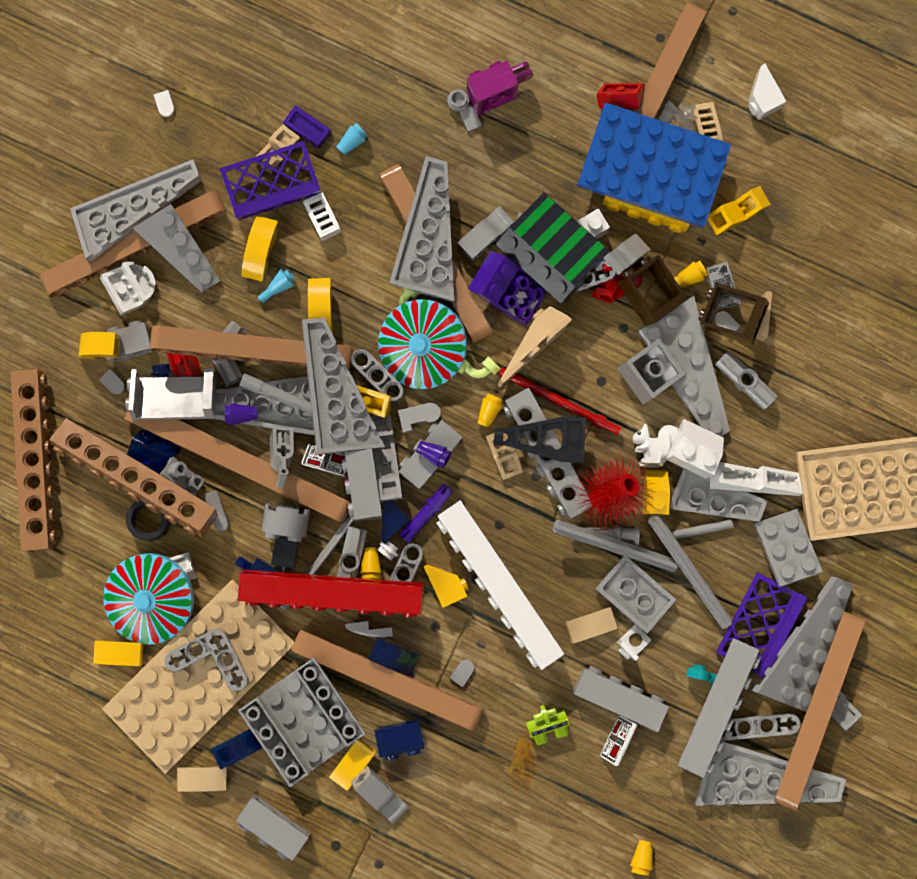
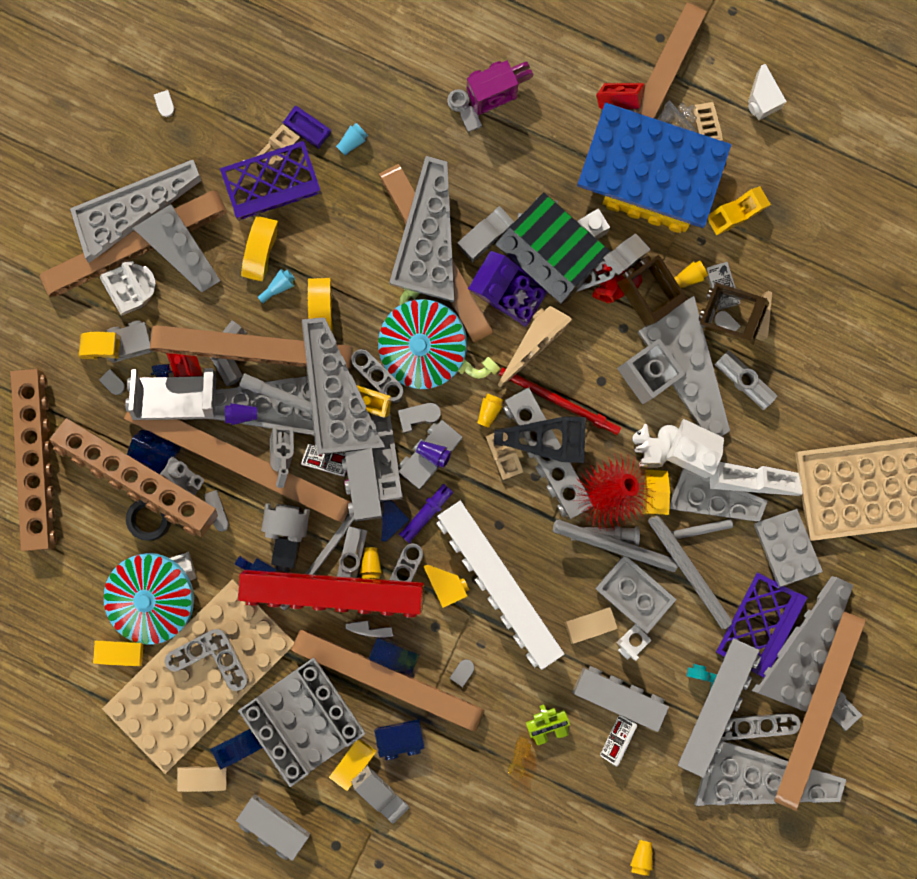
white slope [303,192,341,241] -> none
white plate [378,541,399,561] -> none

